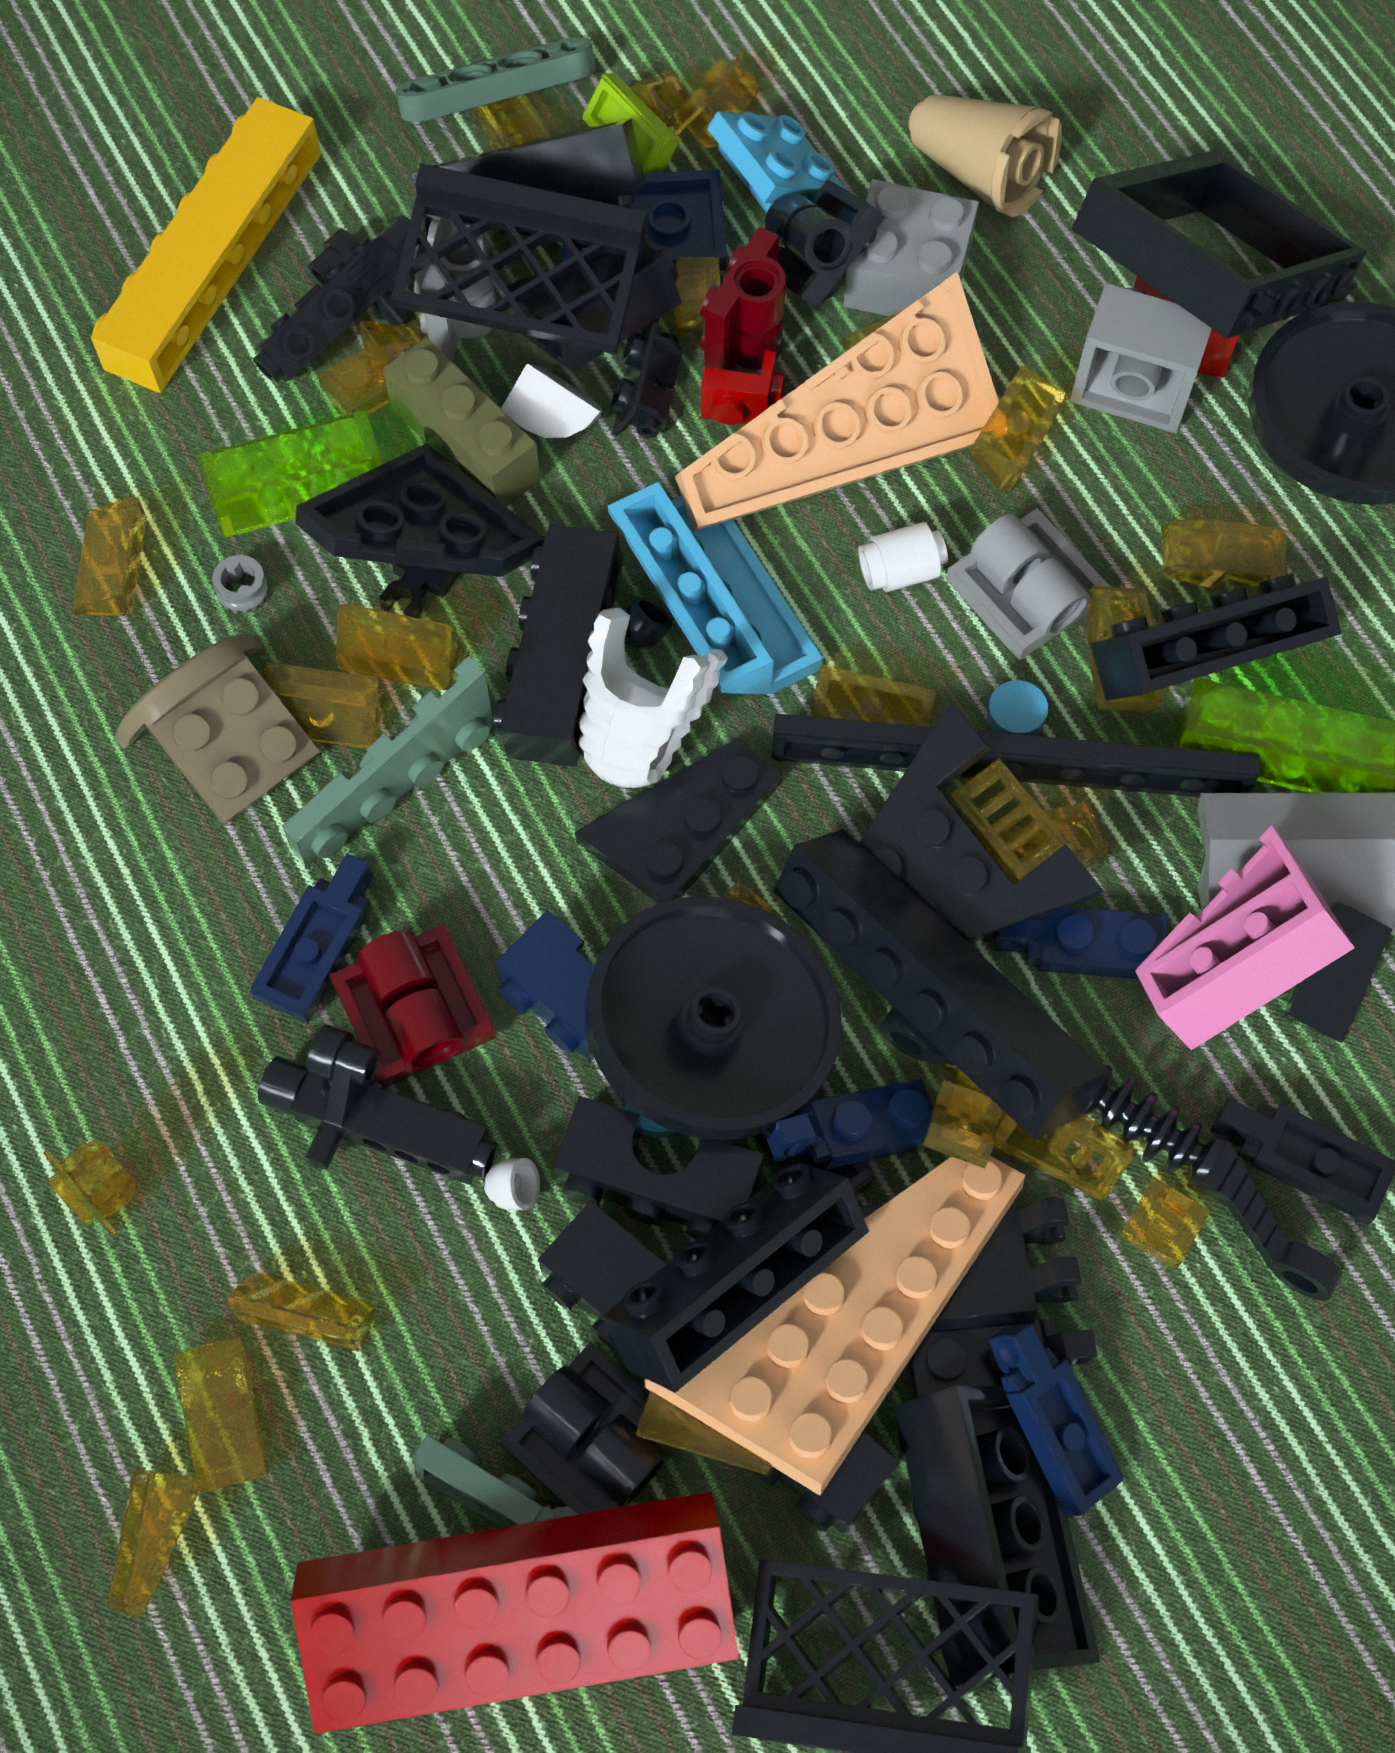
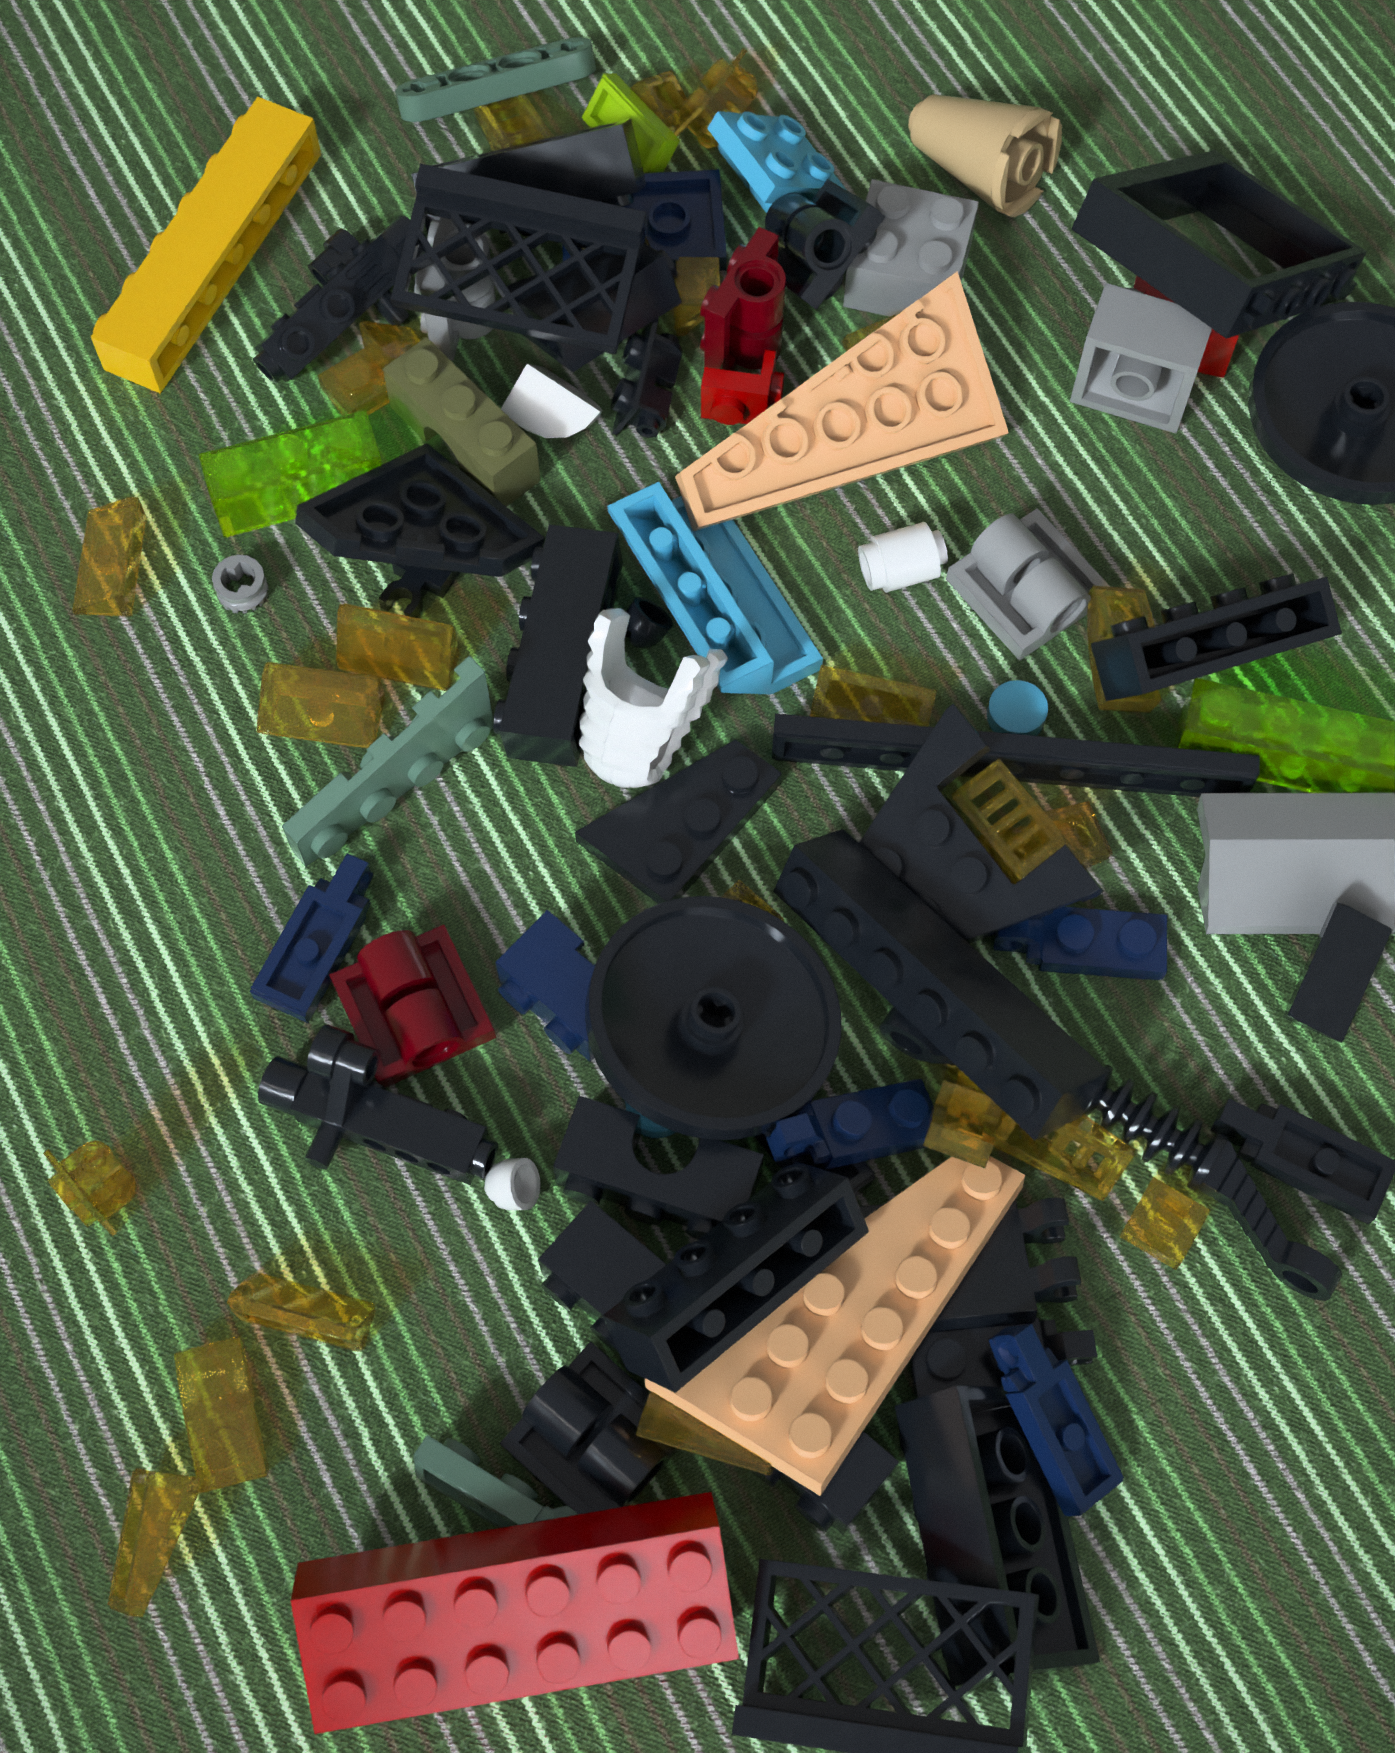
dark tan piece [115,633,320,826] -> none
clear yellow slope [968,365,1069,495] -> none
bright pink wedge [1135,825,1355,1050] -> none
clear yellow slope [1161,520,1288,589] -> none

